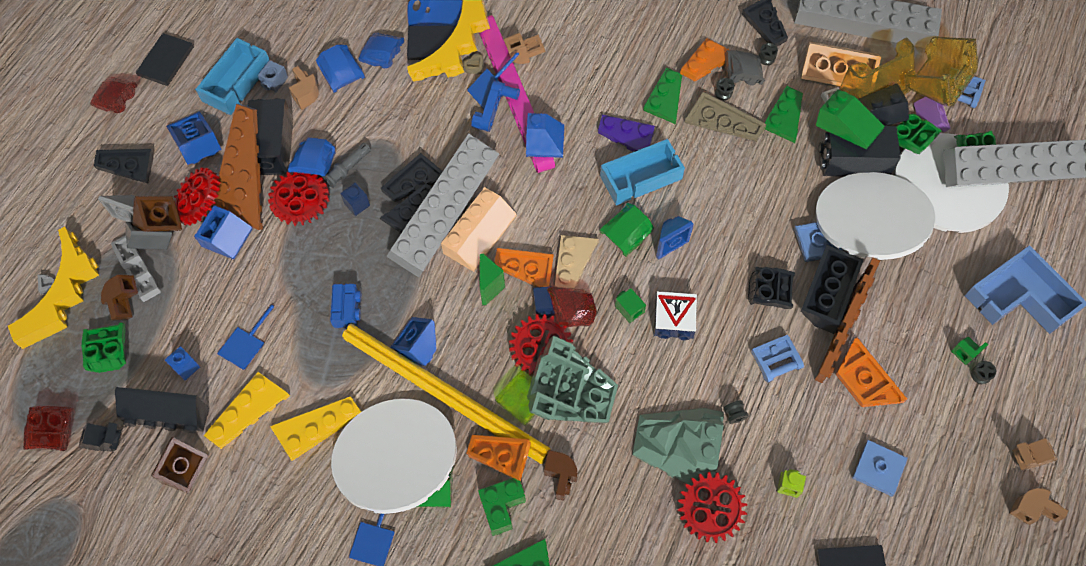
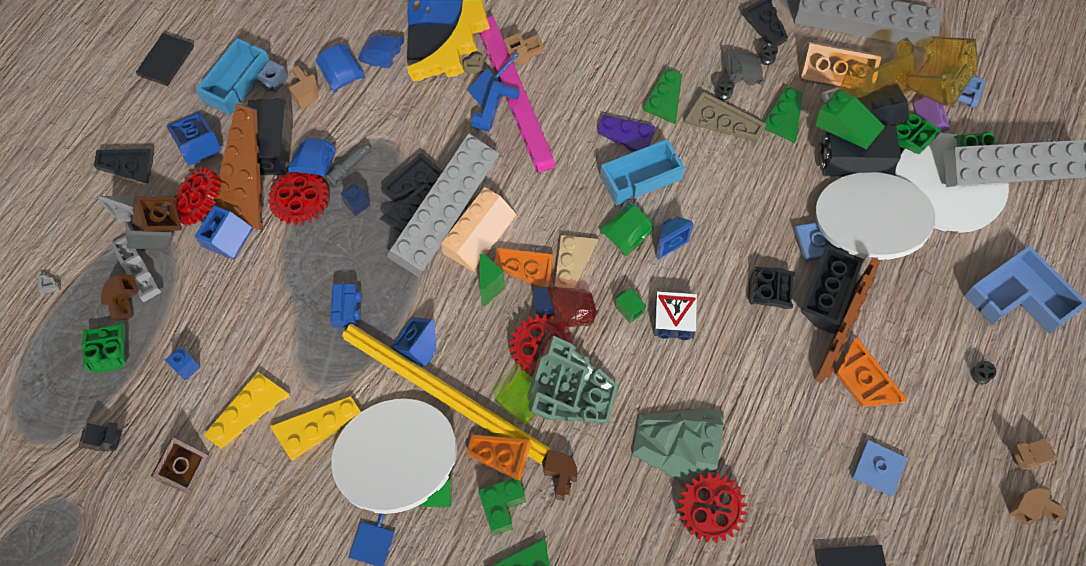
yellow arch [8,227,99,349] -> none
clear red slope [23,406,74,451] -> none
clear red slope [90,76,138,113] -> none
black slope [115,387,209,433] -> none
blue piece [217,305,274,370] -> none
blue slope [526,113,564,158] -> none
orange wing [680,38,729,81] -> none
pearl dark grey wheel [724,400,749,424] -> none
medium blue plate [751,335,804,383] -> none
lime brick [777,469,806,498] -> none
green panel [951,337,989,365] -> none

